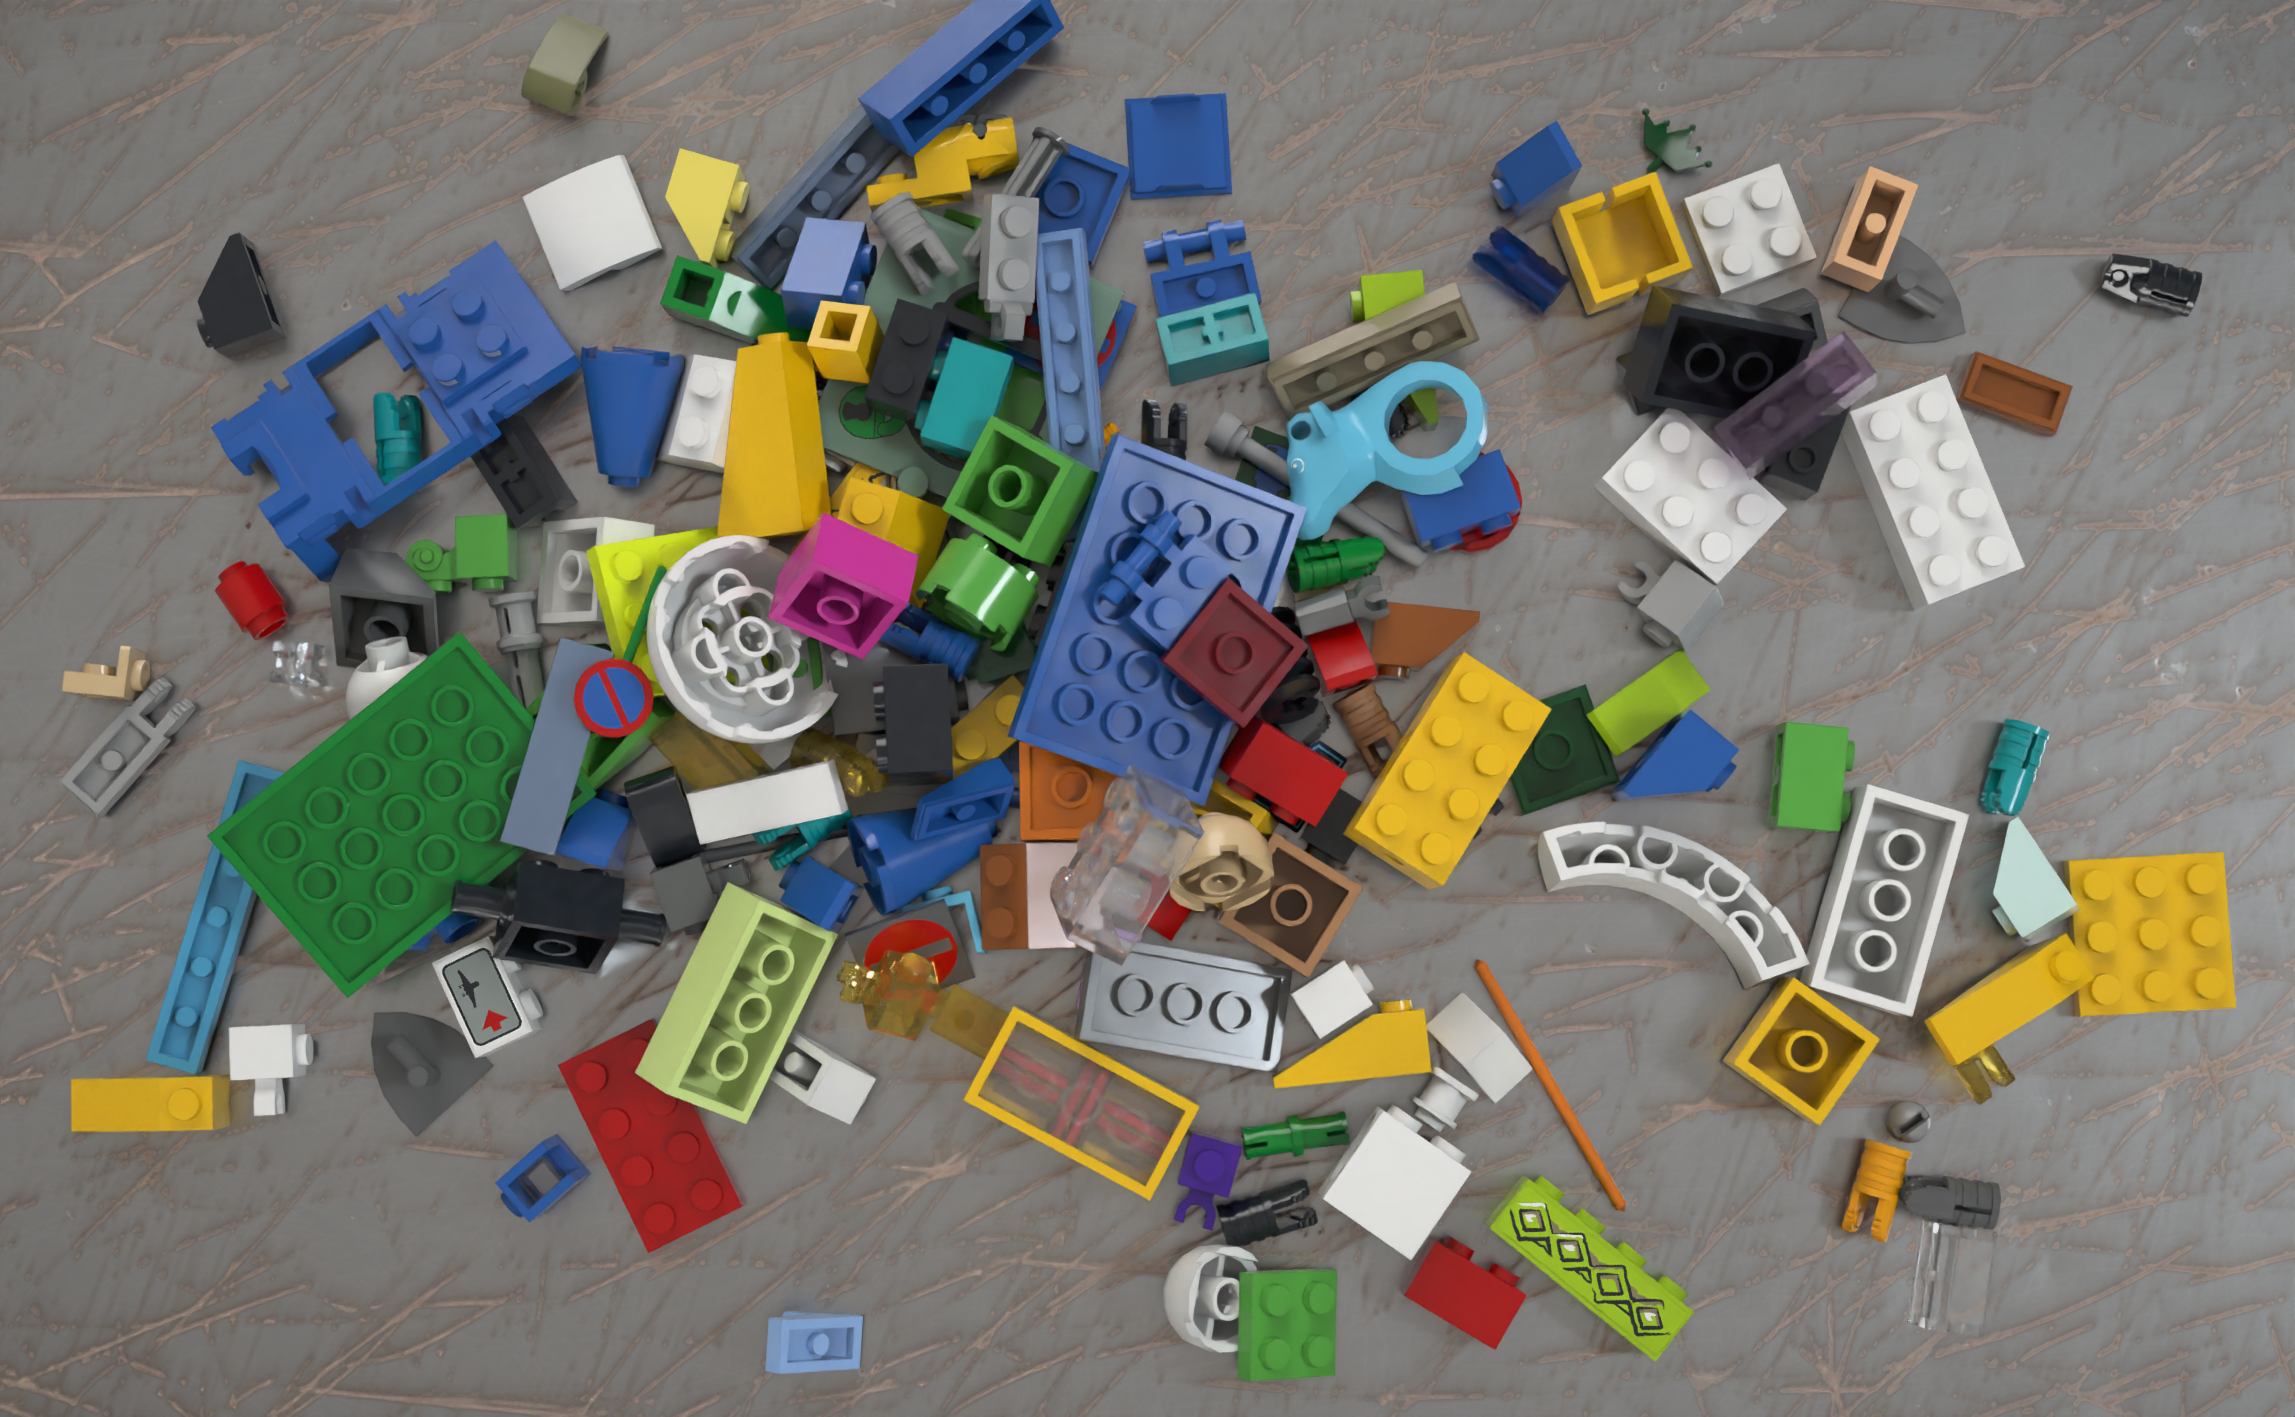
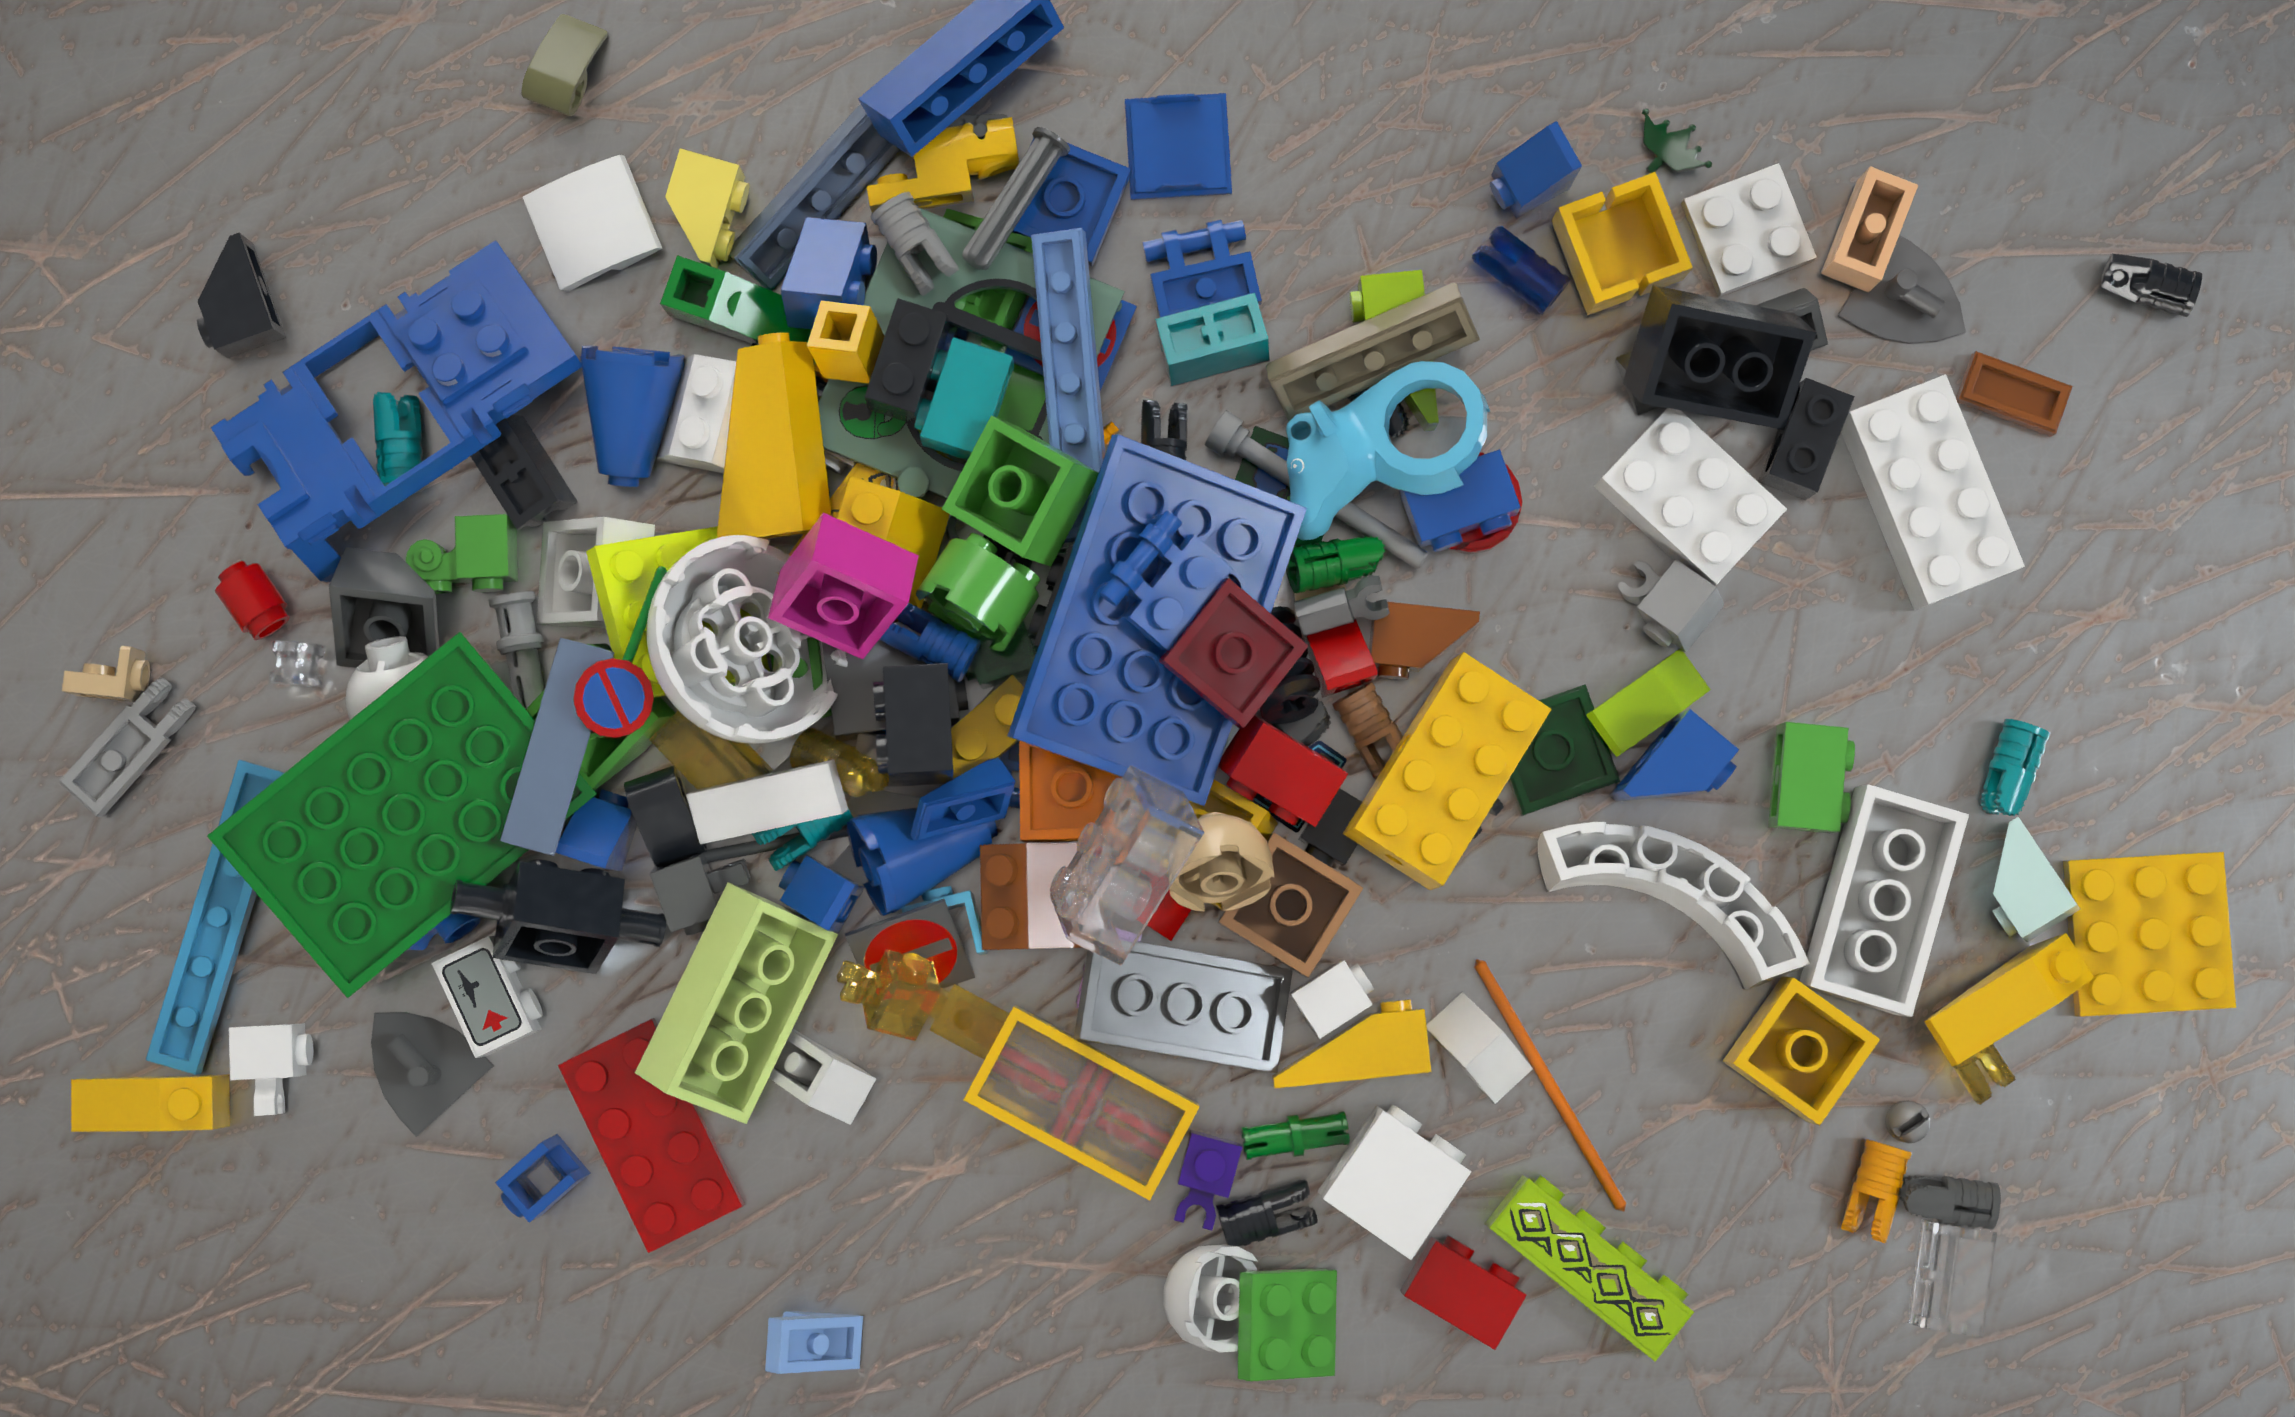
light grey hinge [978,193,1039,342] -> none
white brick [1411,1065,1479,1132] -> none
clear purple brick [1714,331,1878,480] -> none

